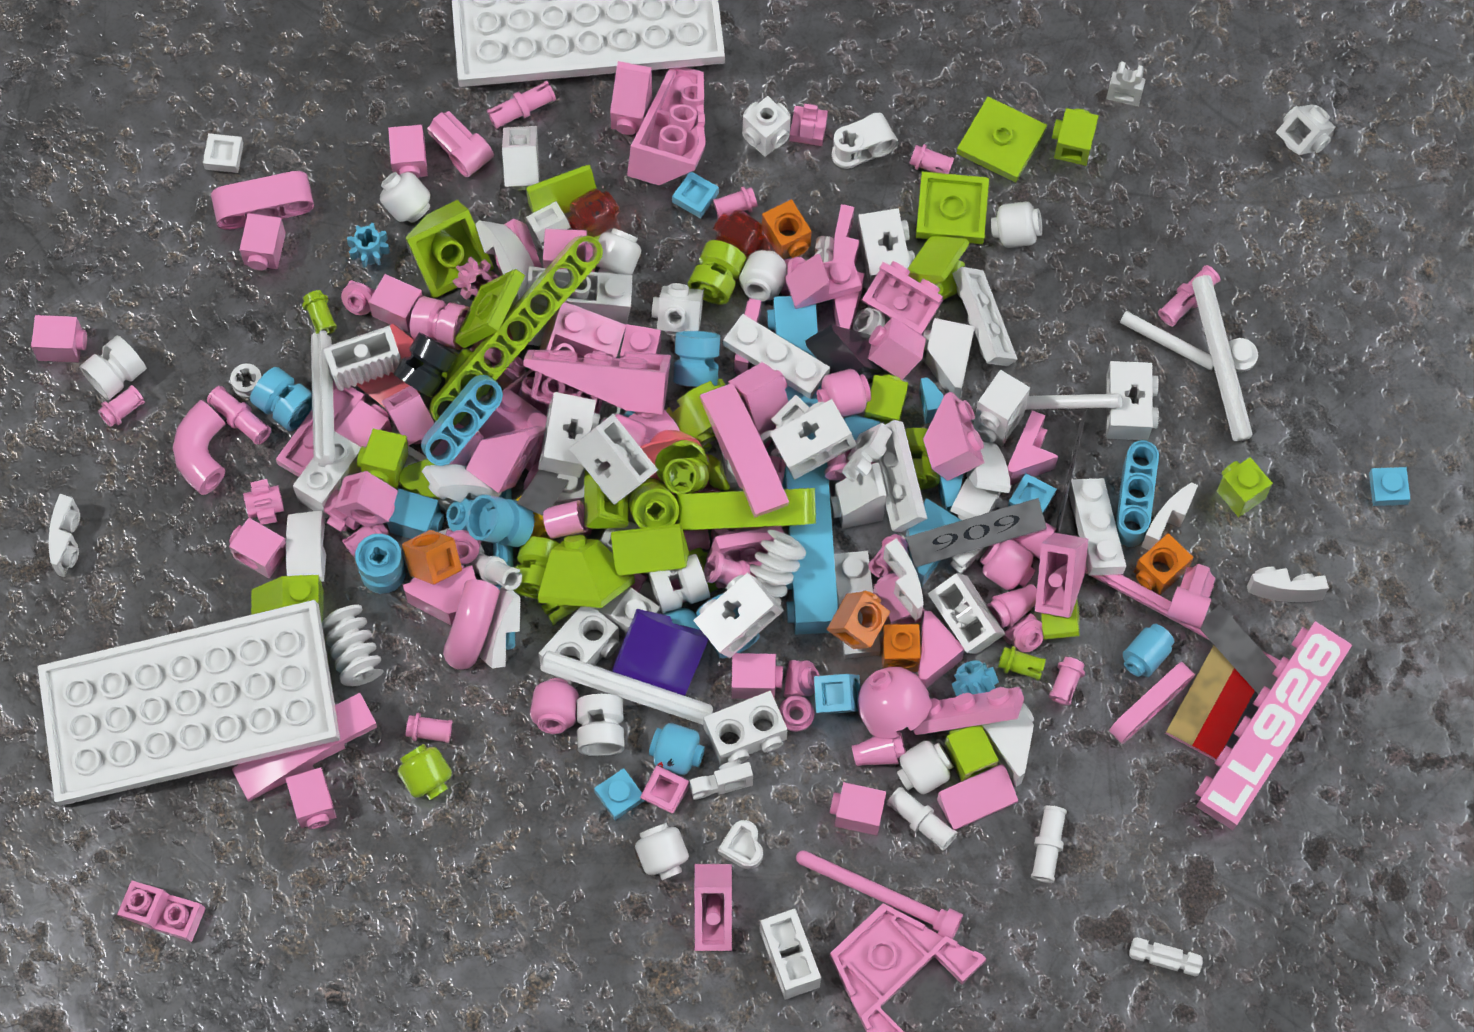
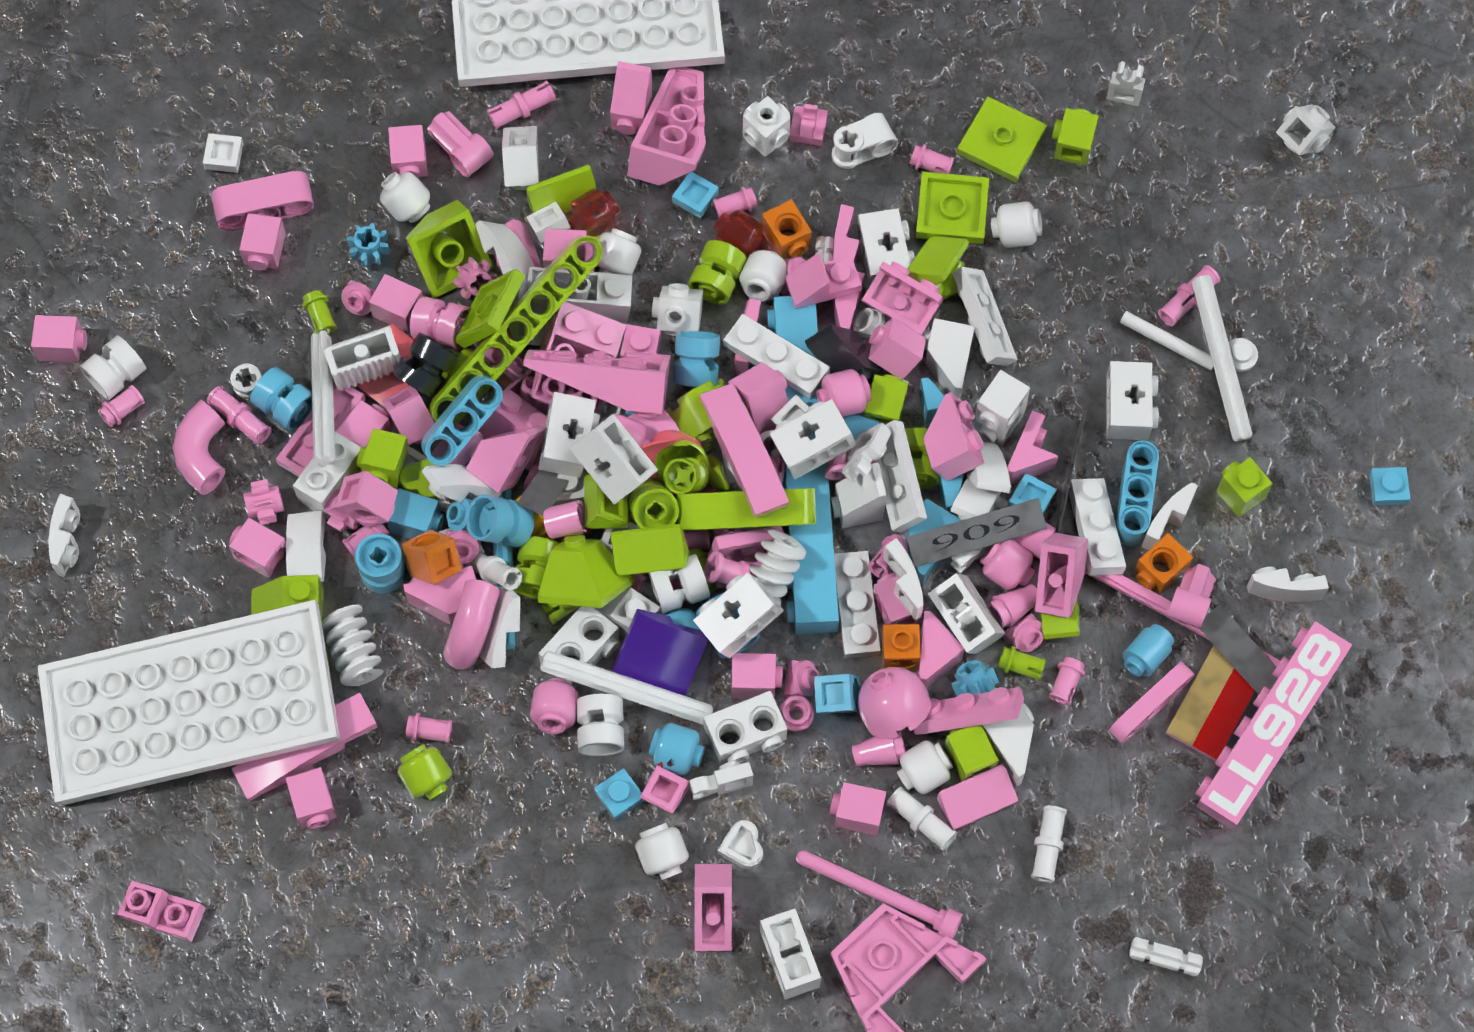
orange brick [827,591,891,649] -> none
white bar [1025,394,1122,410] -> none

